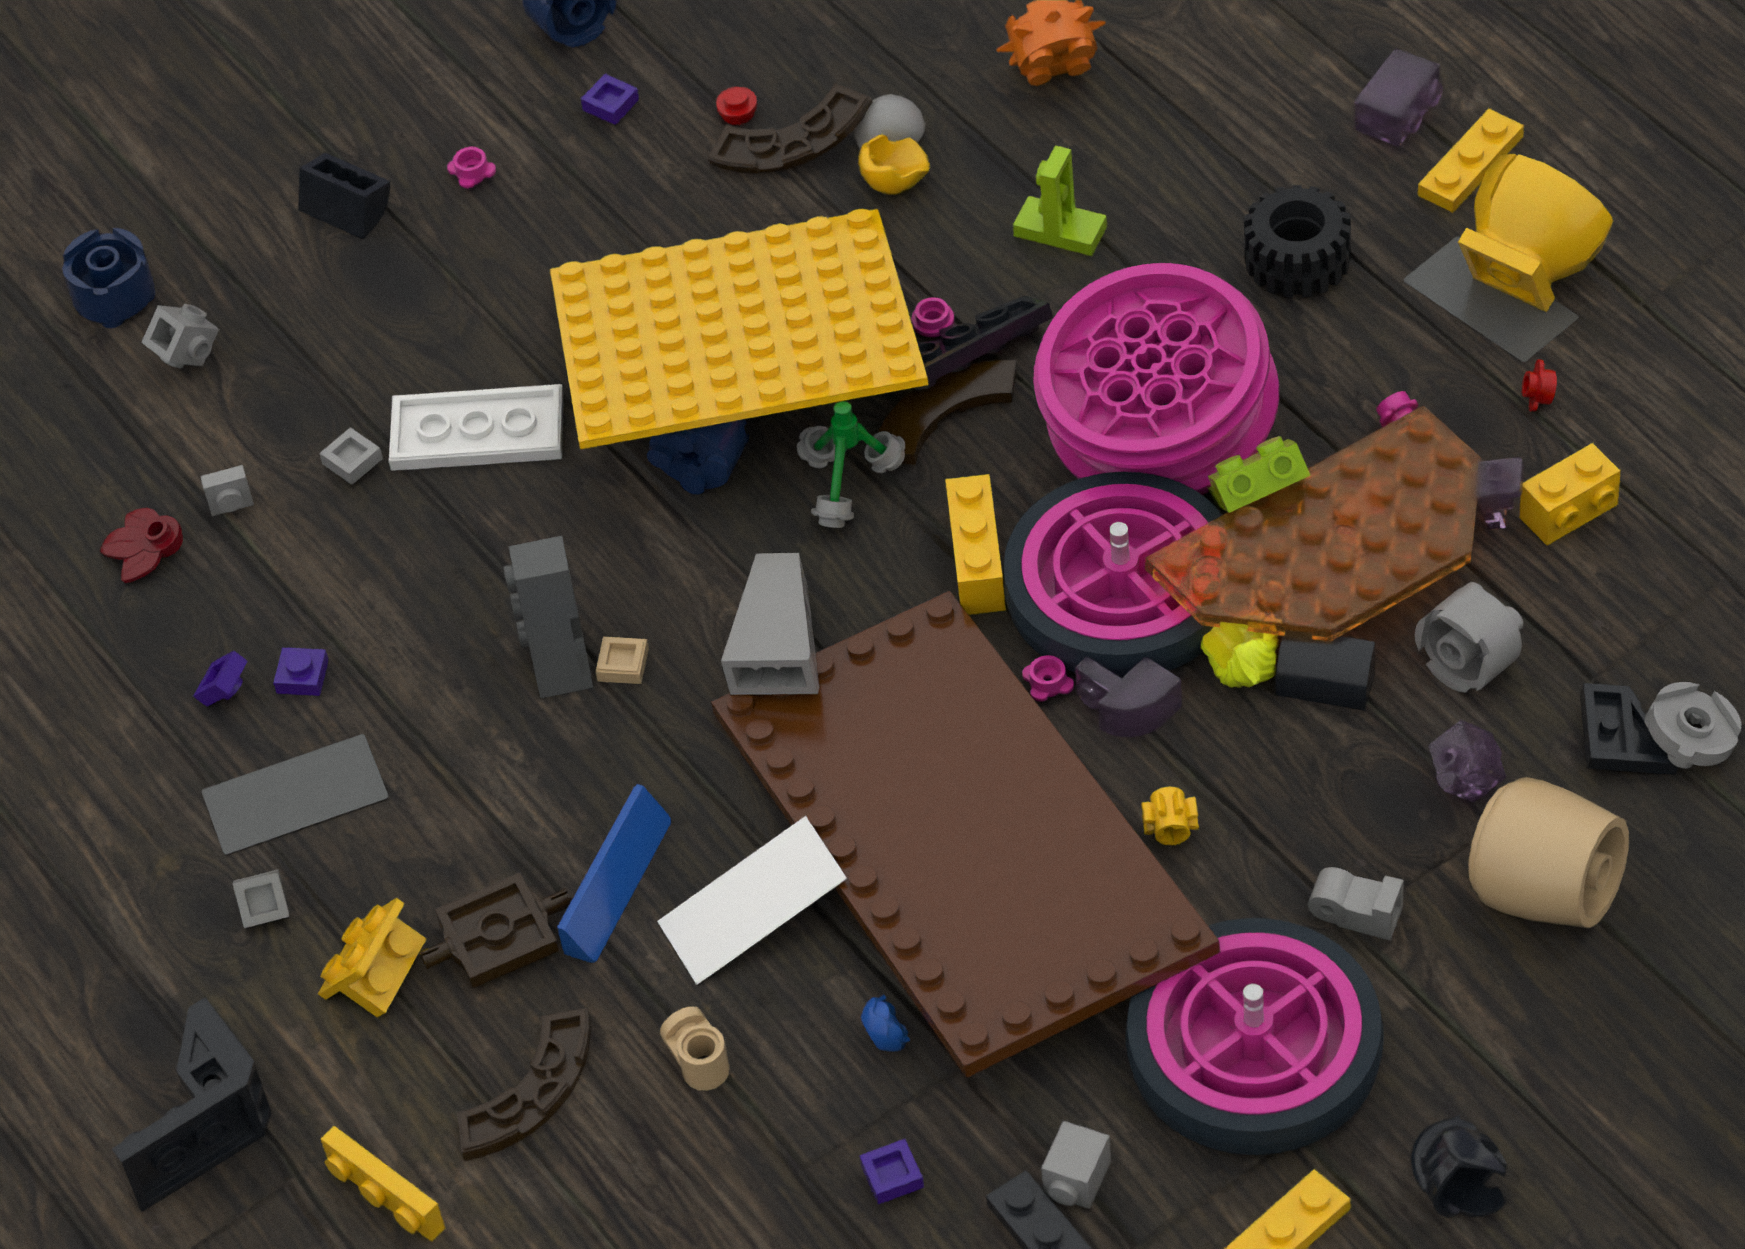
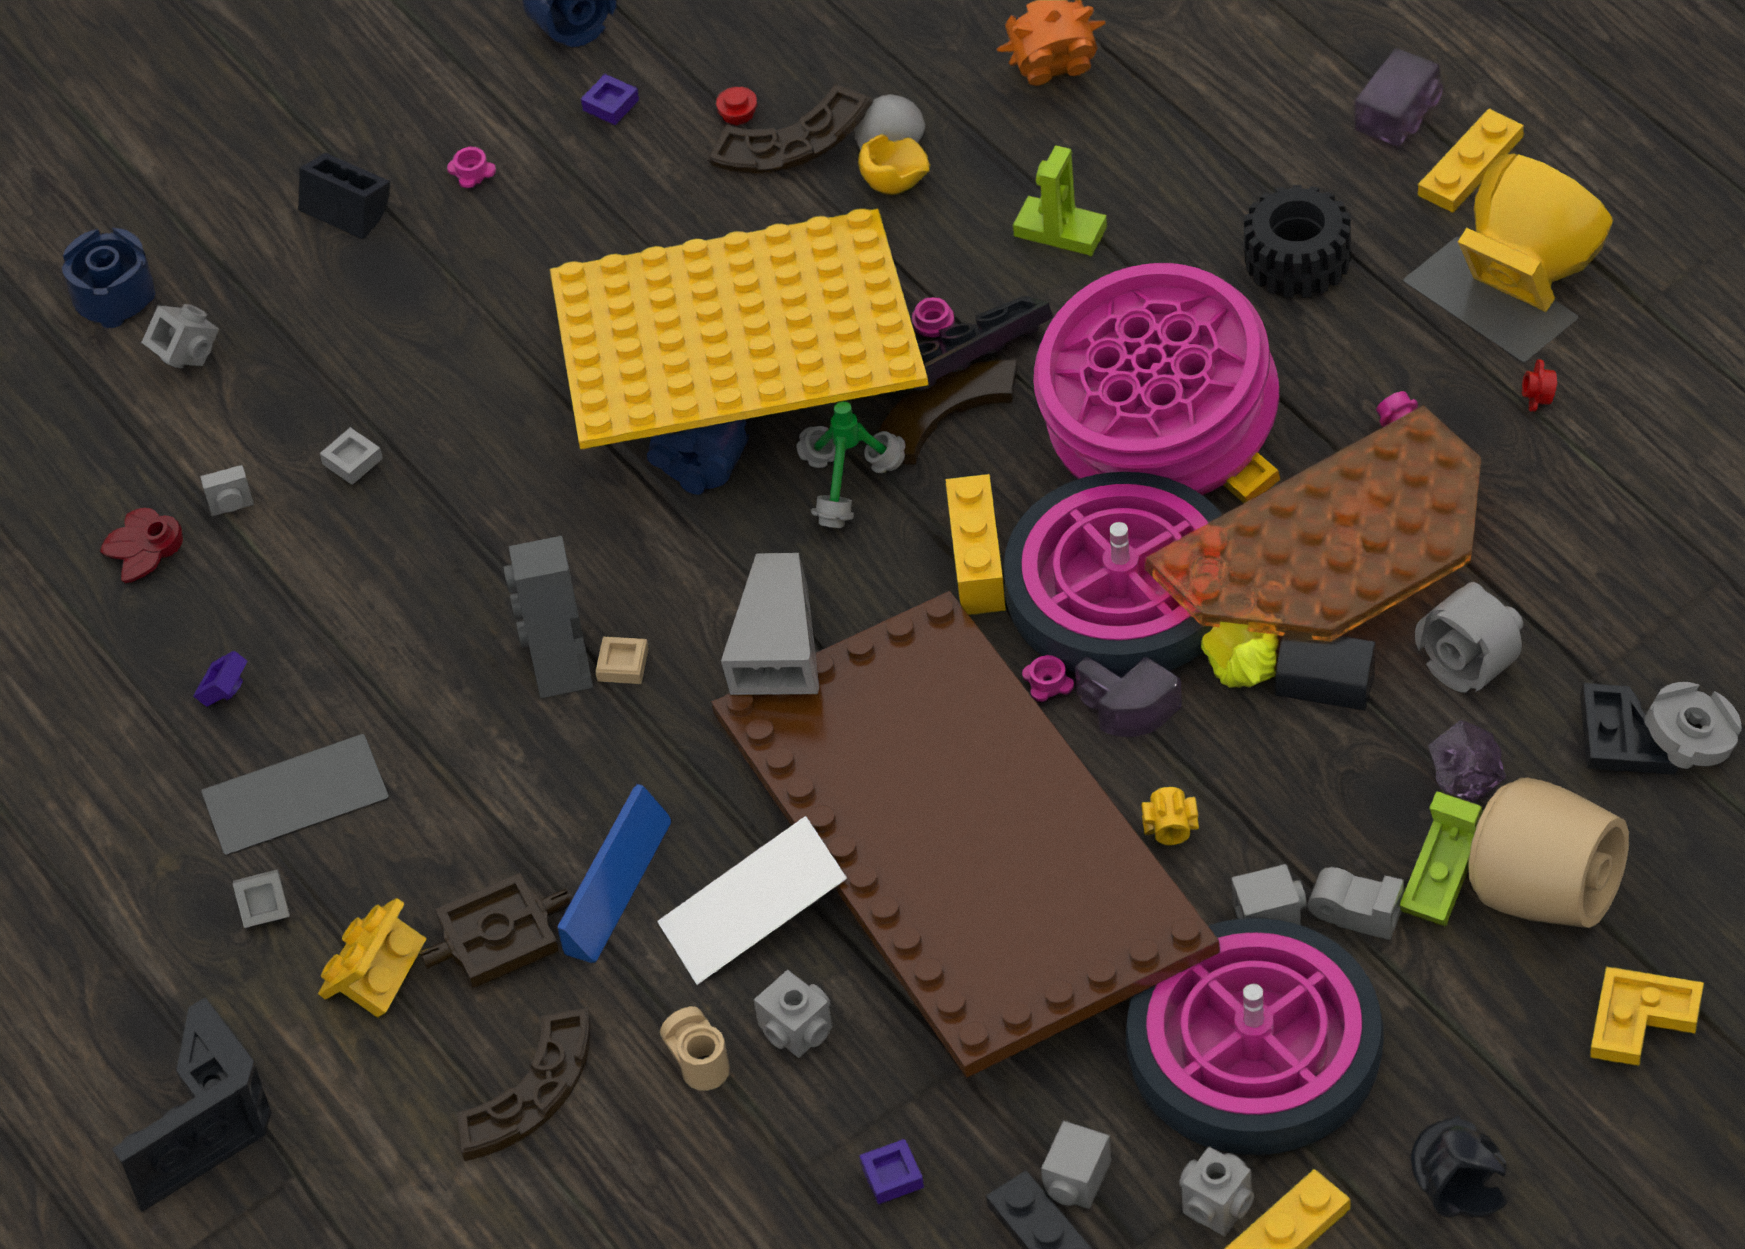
dark purple plate [273,647,329,696] -> none
yellow plate [321,1126,445,1242] -> none
white tile [389,384,564,471] -> none
blue plate [861,995,911,1052] -> none
lime plate [1208,436,1311,513] -> none
clear purple bracket [1476,457,1524,530] -> none
yellow brick [1519,443,1620,545] -> none
none -> light grey brick [754,970,832,1058]
none -> light grey brick [1179,1147,1254,1237]
none -> light grey brick [1231,864,1307,925]
none -> lime bracket [1399,791,1483,926]
none -> yellow plate [1590,967,1703,1066]

